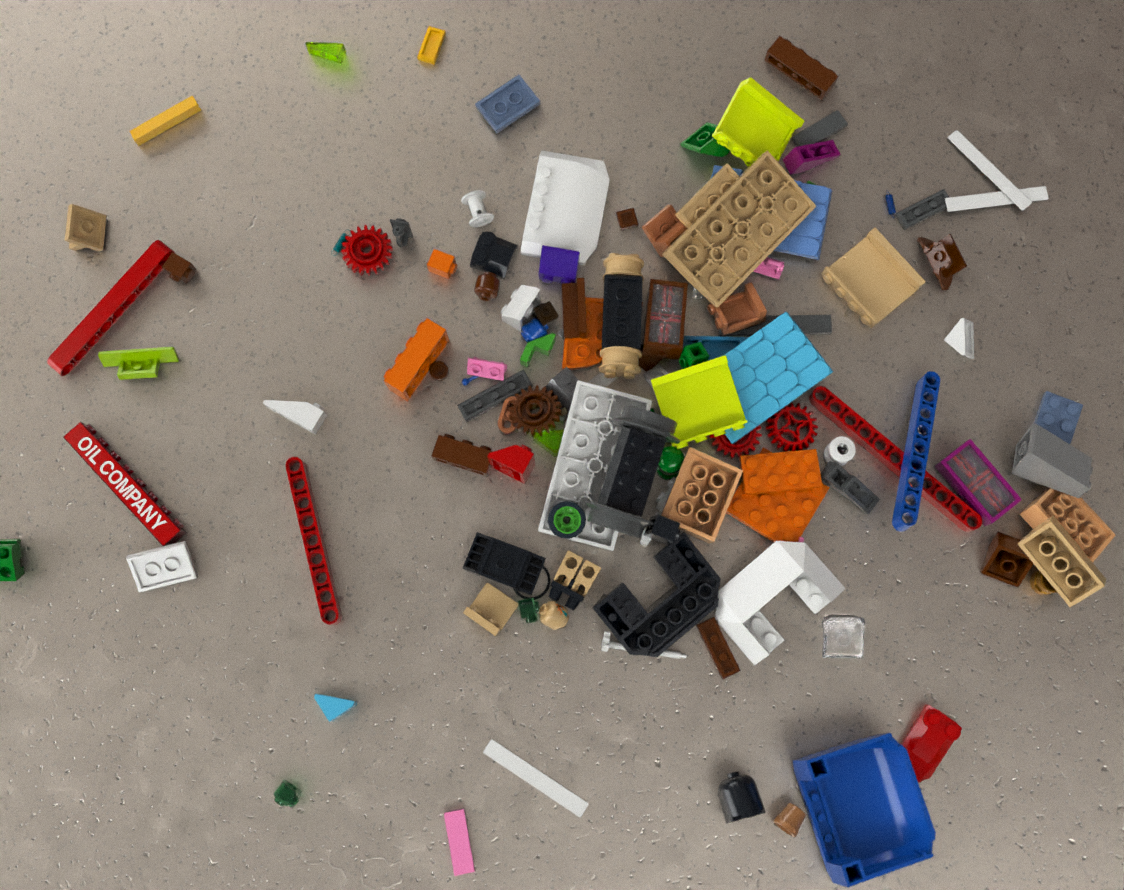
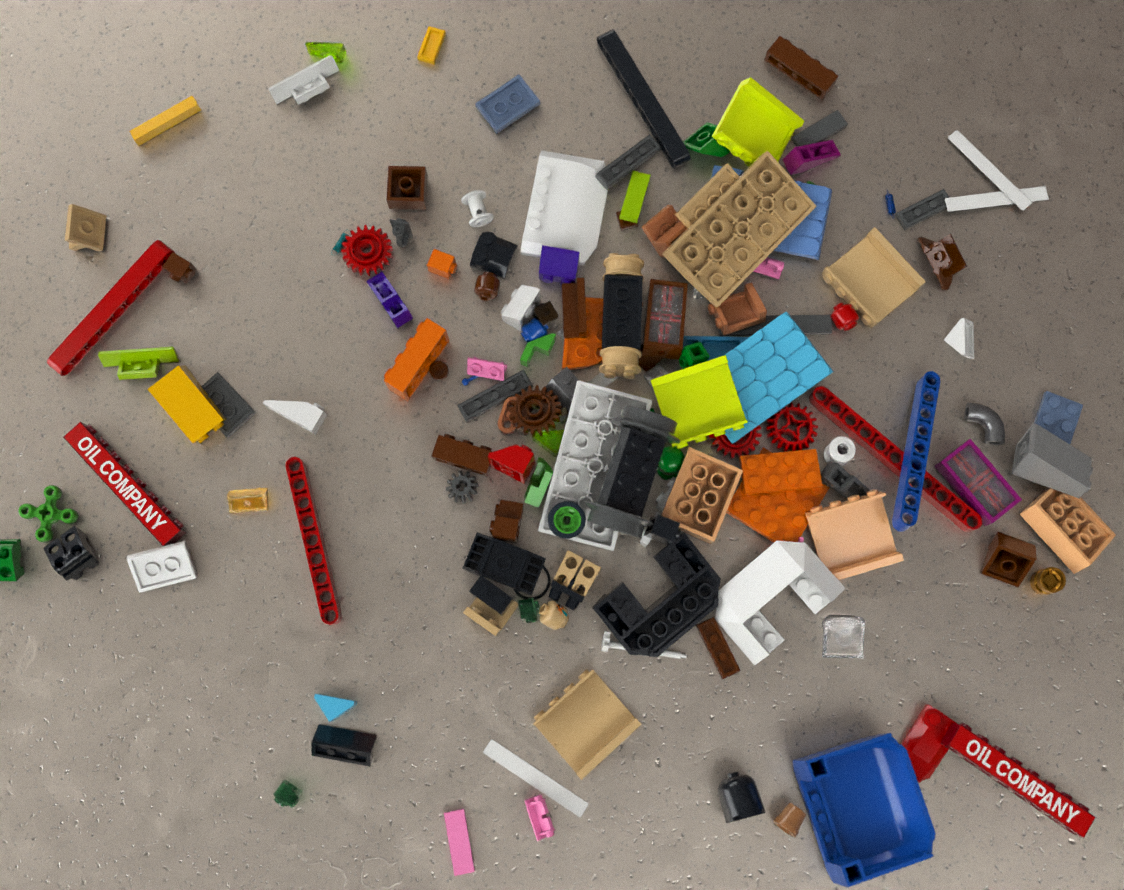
tan slope [1017,515,1106,607] -> none
none -> bright green gear [18,485,79,543]
none -> black hips [43,526,99,581]
none -> yellow slope [148,365,226,444]
none -> dark grey tile [201,372,256,438]
none -> clear yellow slope [227,488,269,513]
none -> white bracket [268,55,339,105]
none -> black panel [311,724,377,767]
none -> dark purple slope [366,272,413,328]
none -> reddish brown brick [386,166,428,210]
none -> dark grey gear [446,471,479,504]
none -> black brick [469,575,514,616]
none -> reddish brown brick [489,499,524,544]
none -> bright green slope [524,457,553,508]
none -> bright pink hinge [524,794,555,841]
none -> tan panel [533,669,641,780]
none -> dark grey tile [595,134,662,190]
none -> black beam [596,29,691,169]
none -> lime tile [619,171,651,223]
none -> light nougat panel [805,489,904,580]
none -> red head [830,302,859,332]
none -> brick [940,722,1096,838]
none -> flat silver cylinder [964,403,1005,445]

